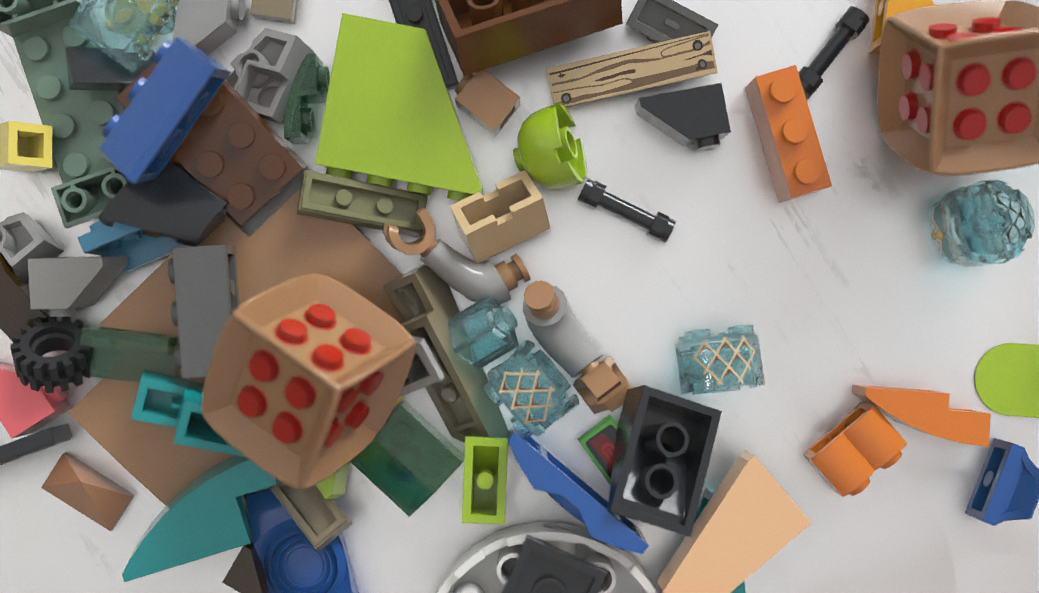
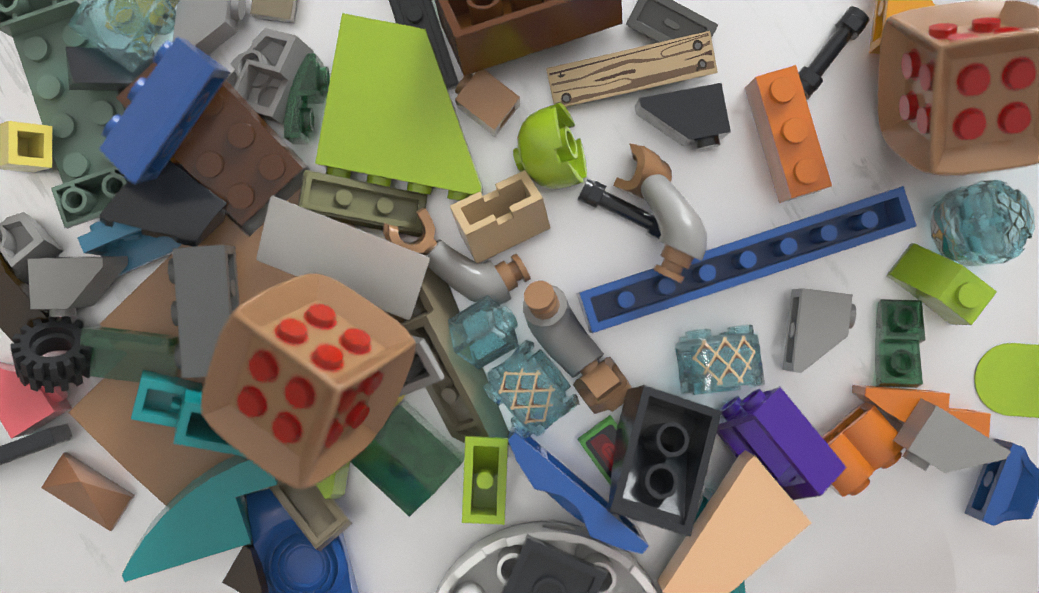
none -> white sticker [256,196,430,320]
none -> blue brick [577,186,917,333]
none -> piece [613,143,707,283]
none -> dark purple window [717,387,847,500]
none -> light grey slope [782,288,856,373]
none -> clear green slope [875,299,925,388]
none -> lime slope [887,243,997,325]
none -> light grey slope [893,399,1011,473]

